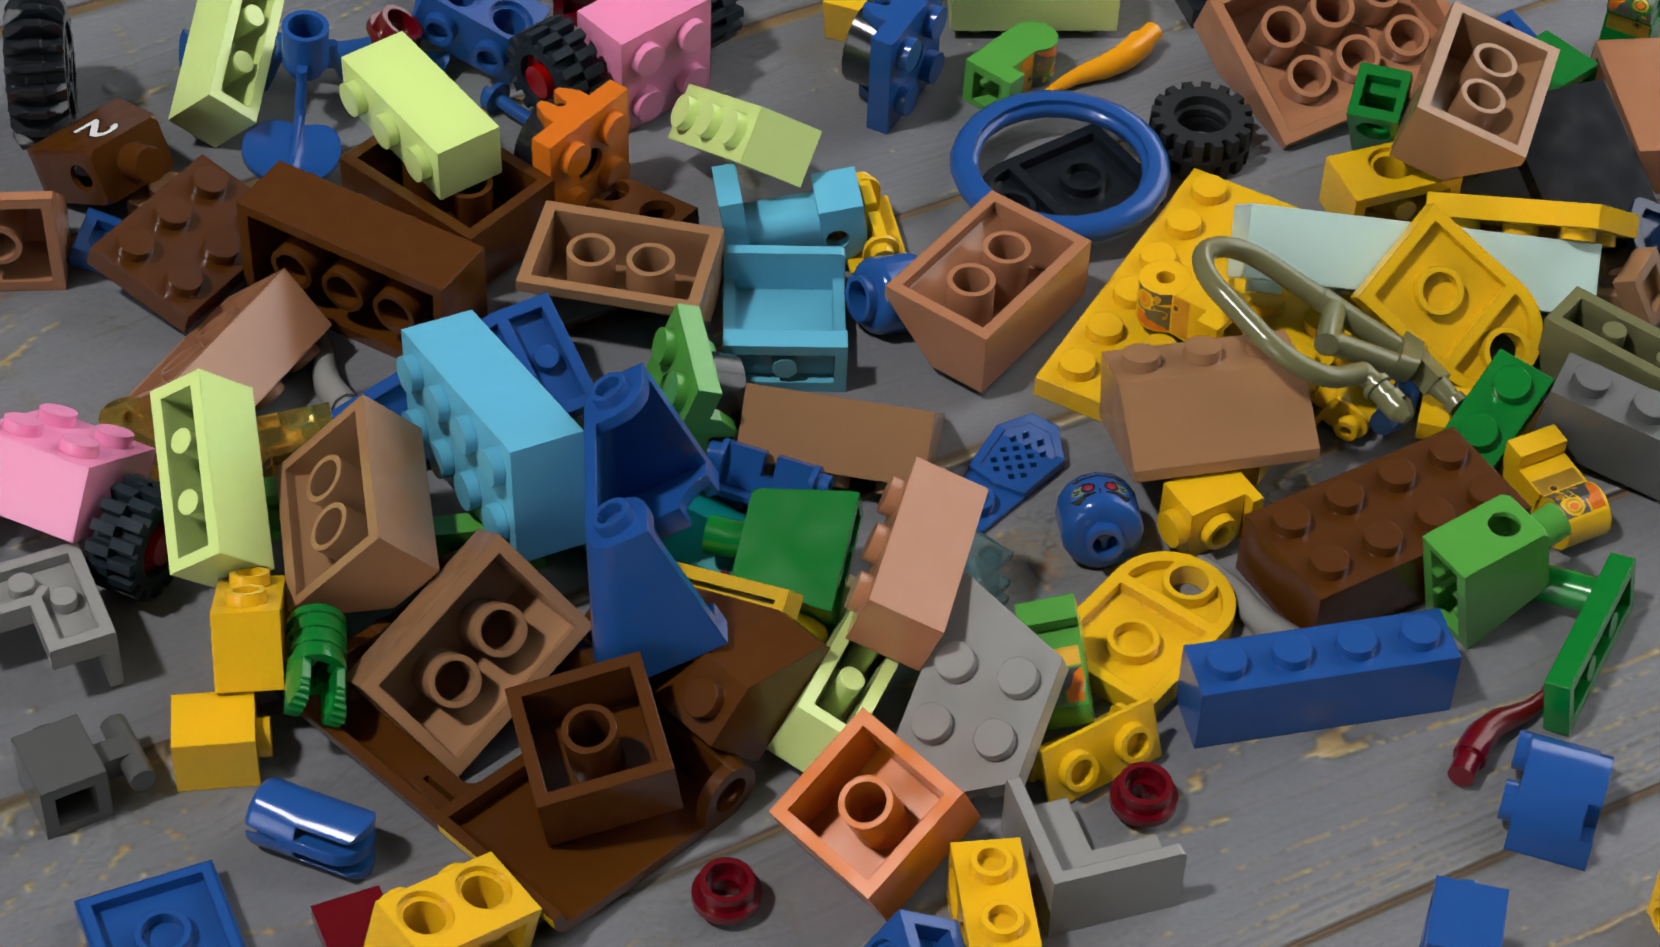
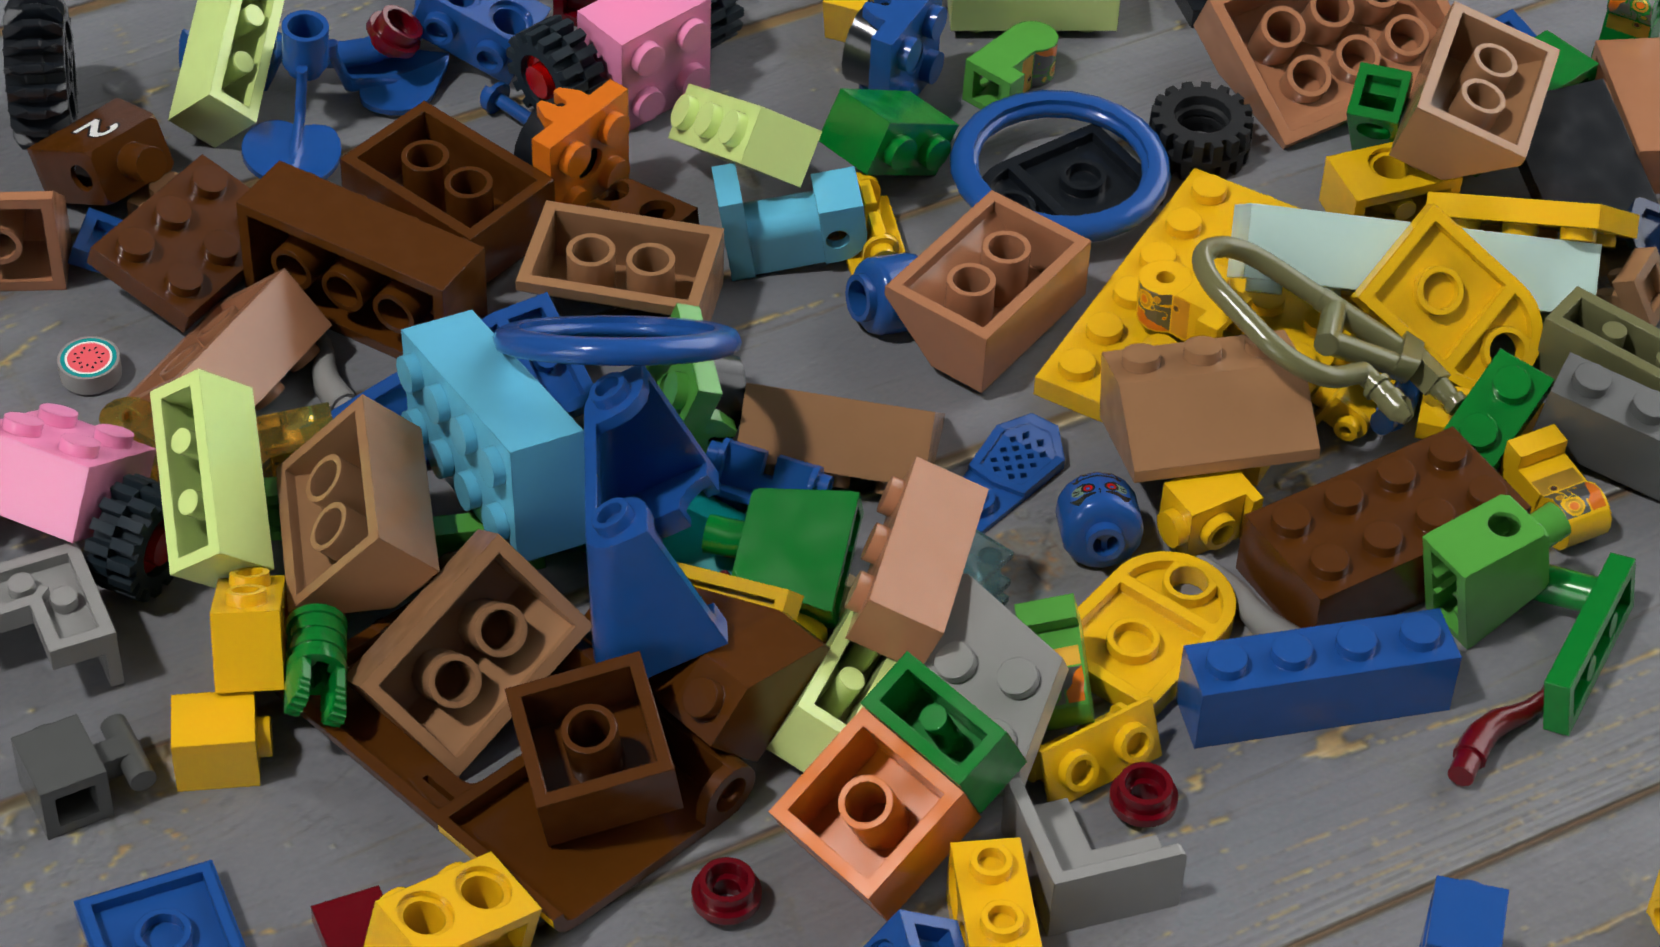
blue arm [245,777,376,879] -> none
yellowish green brick [339,31,502,200] -> none
medium azure panel [723,245,848,392] -> none
light orange animal [1044,22,1163,91] -> none
blue cylinder [1497,729,1614,871] -> none
none -> tile [57,336,122,395]
none -> blue wedge [493,315,742,366]
none -> green brick [819,88,959,176]
none -> green brick [860,651,1027,814]

